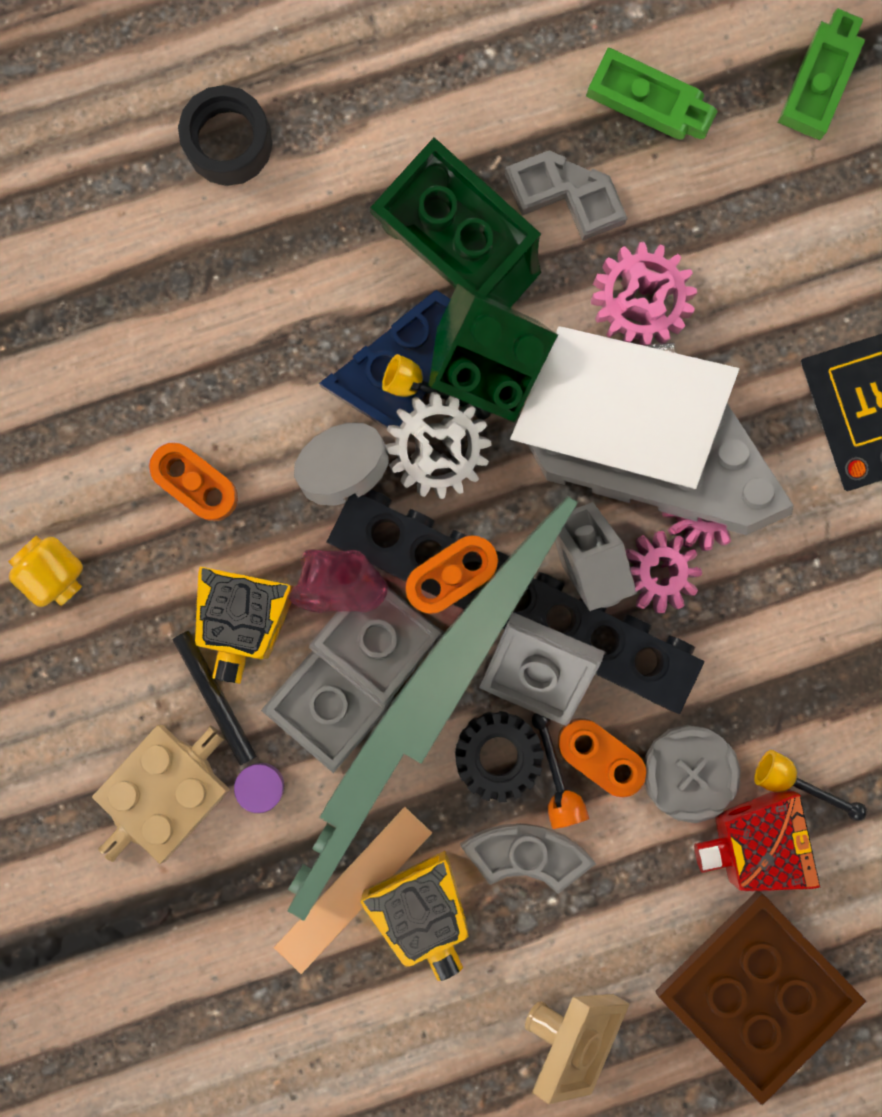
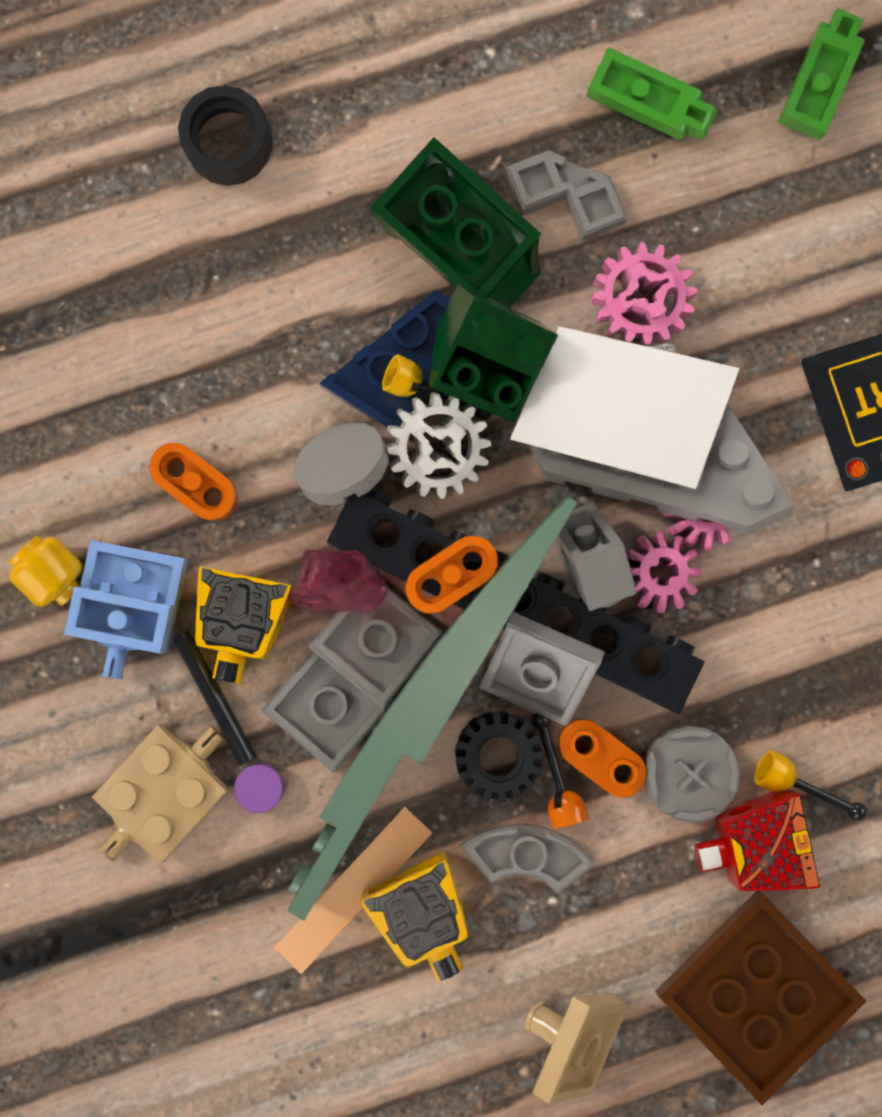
none -> light blue plate [64,540,188,679]

